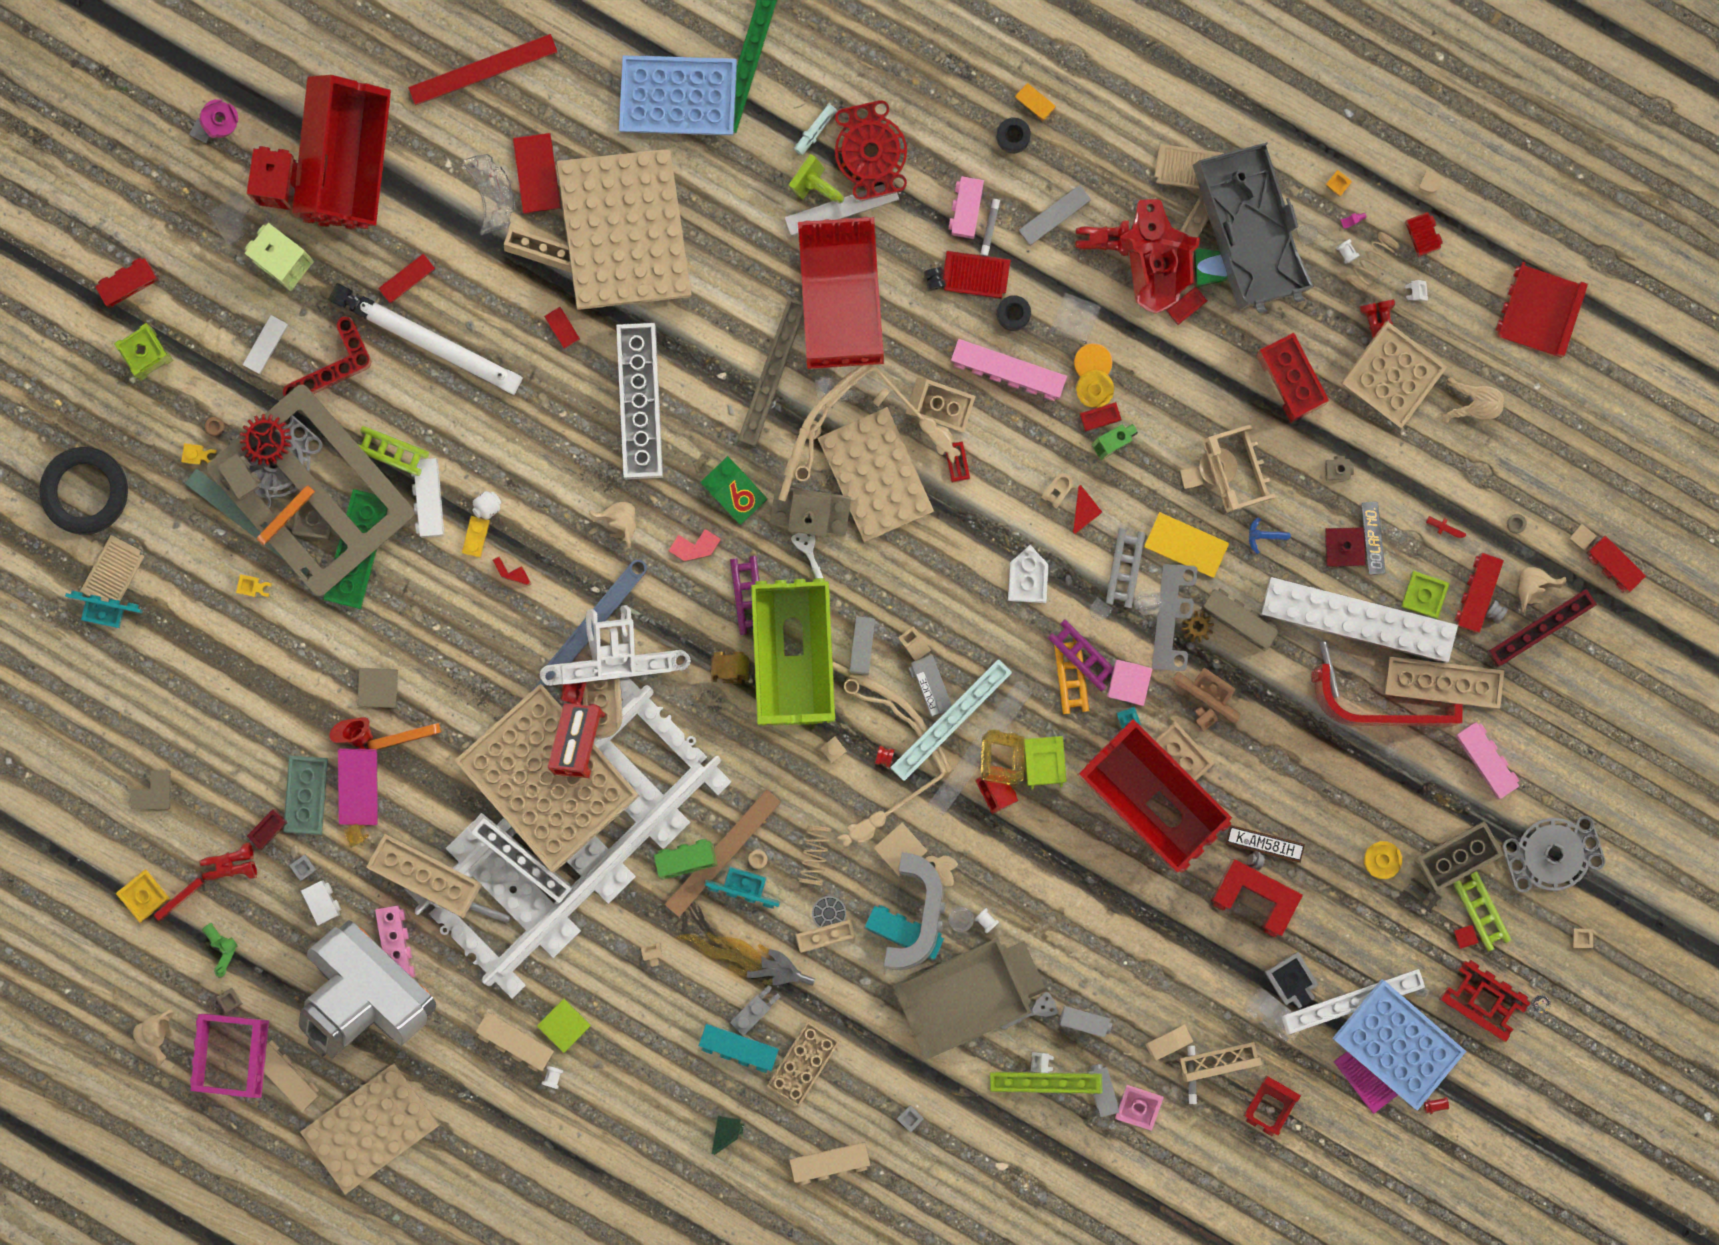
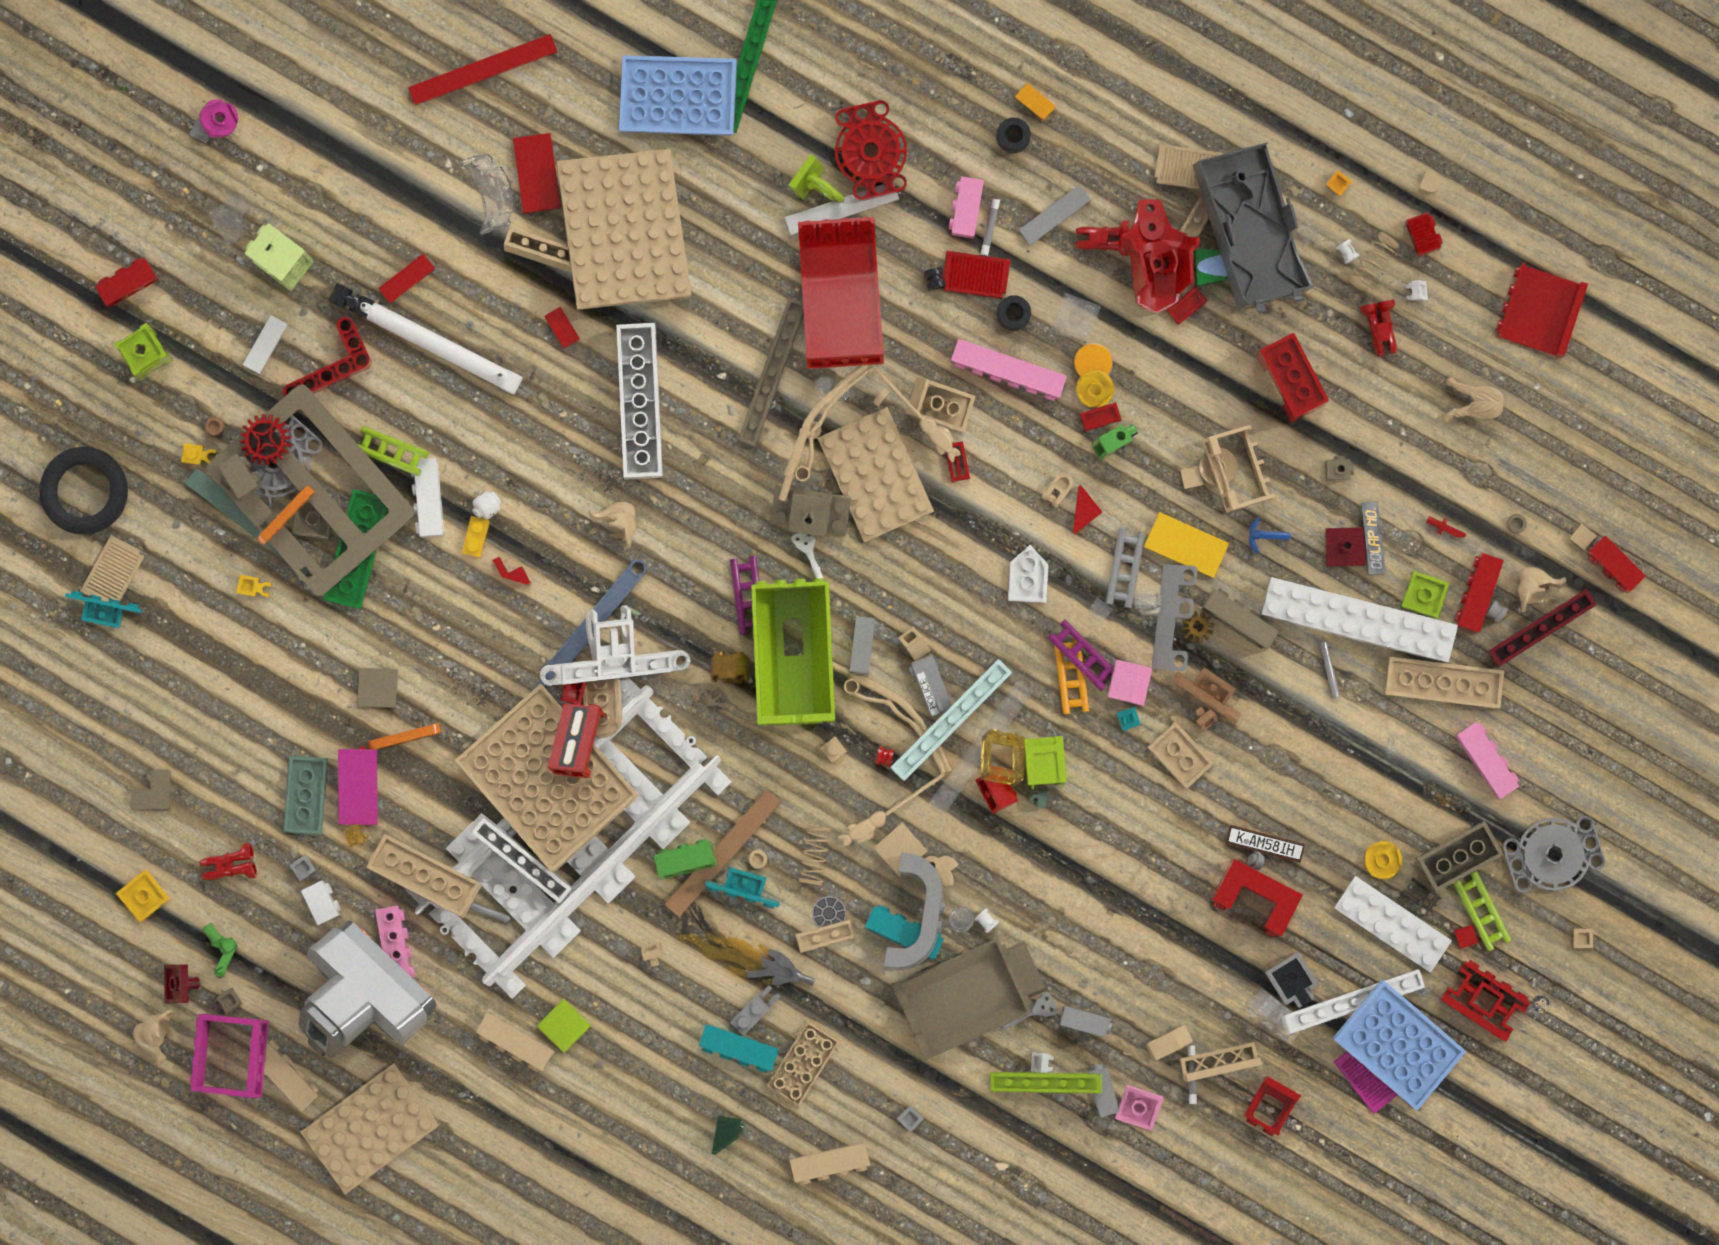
red tile [154,878,205,921] -> none
red piece [246,146,298,211] -> none
dark red tile [247,809,288,850] -> none
red panel [292,75,391,230] -> none
red piece [329,717,373,747] -> none
white bush [541,1066,563,1089] -> none
coral tile [669,529,721,561] -> none
green slope [700,456,768,526] -> none
light aqua pin [793,104,838,156] -> none
red panel [1077,719,1232,873] -> none
red panel [1311,664,1463,726] -> none
dark pink piece [1340,213,1367,229] -> none
tan plate [1341,321,1447,429] -> none
red pin [1424,1097,1449,1115] -> none
none -> dark red tile [164,964,200,1003]
none -> sand green tile [1029,789,1047,809]
none -> white plate [1334,876,1452,973]

